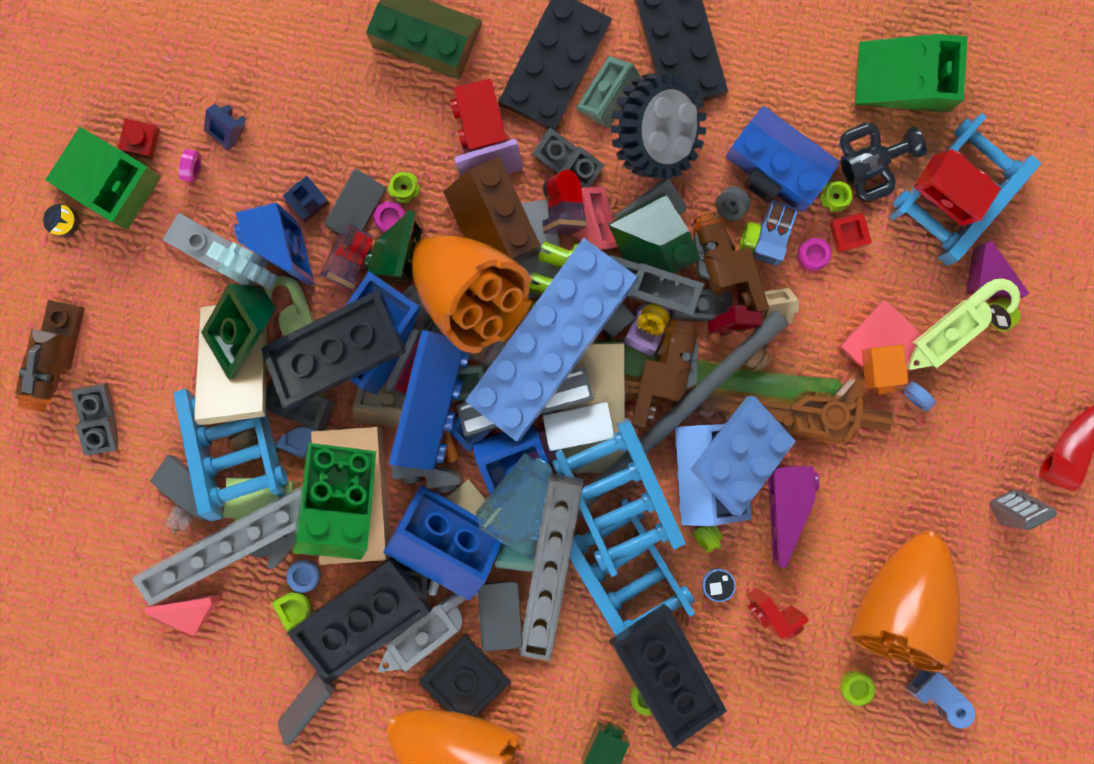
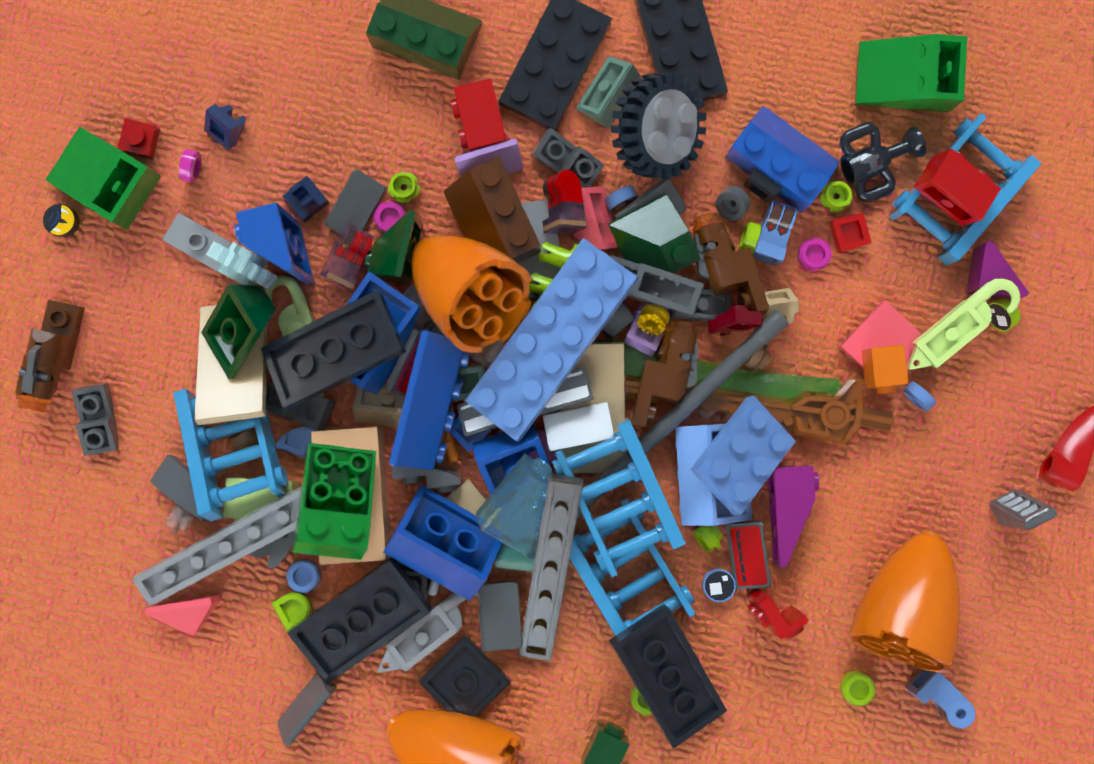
none -> medium blue tile [605,185,639,212]
none -> red slope [725,520,771,589]

